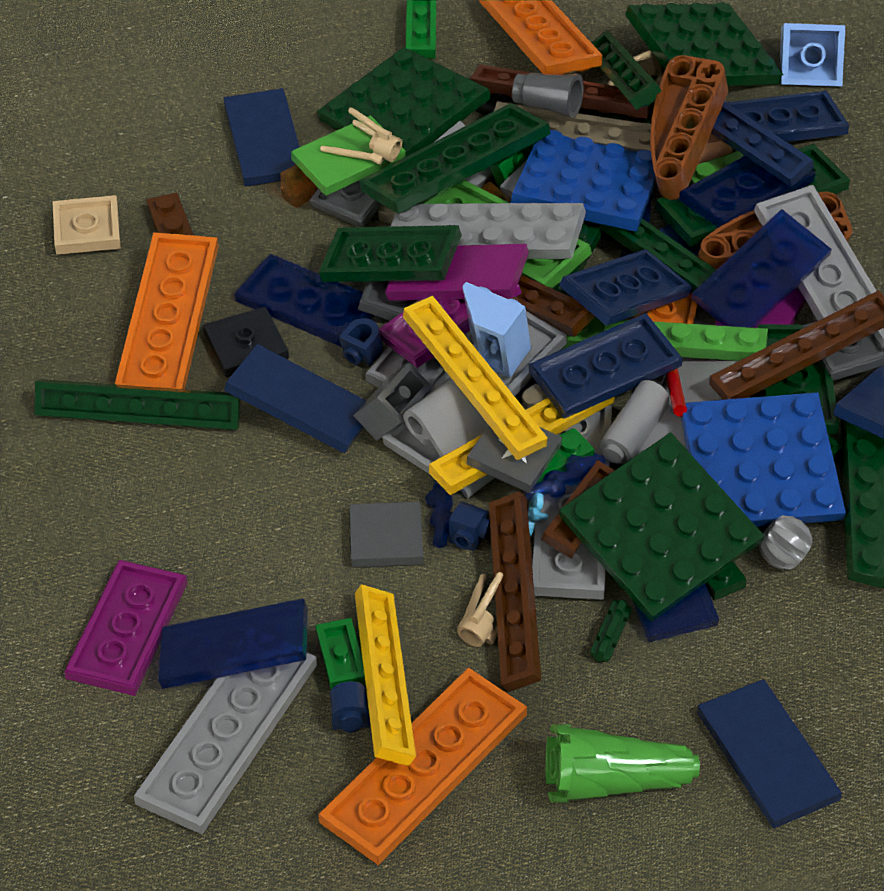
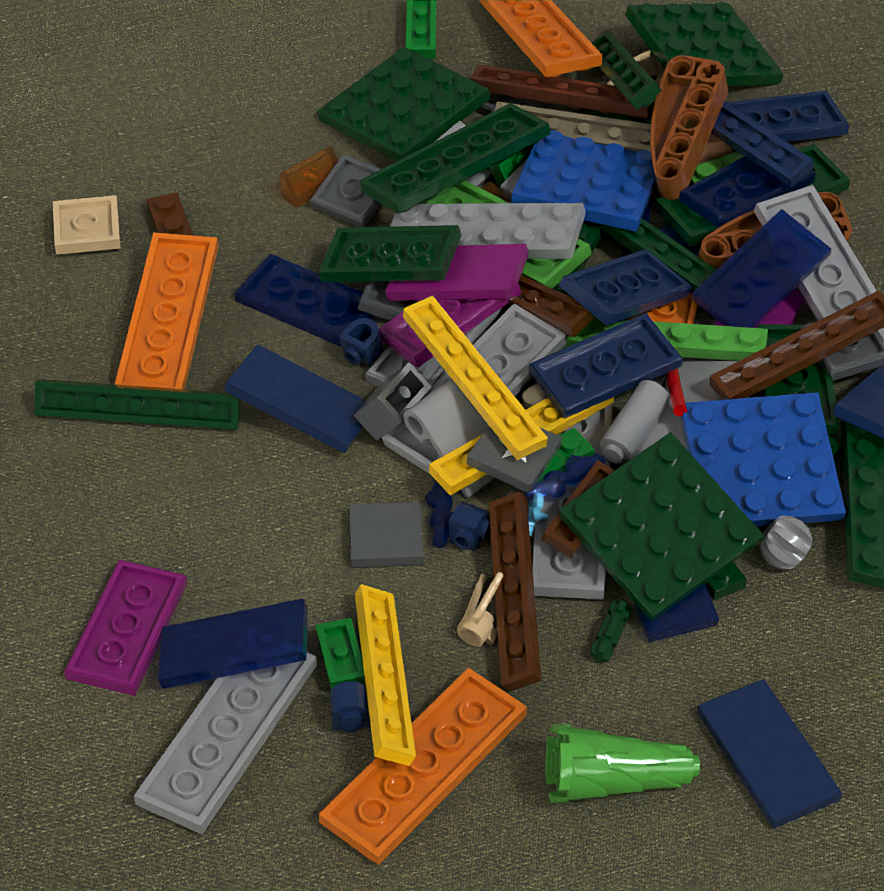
black plate [203,306,289,377] -> none
dark blue tile [223,88,306,186] -> none
bright green tile [291,115,406,196] -> none
tan plant [320,108,402,165] -> none
light blue slope [463,282,531,378] -> none
dark grey plant [512,72,584,118] -> none
light blue slope [780,23,845,87] -> none

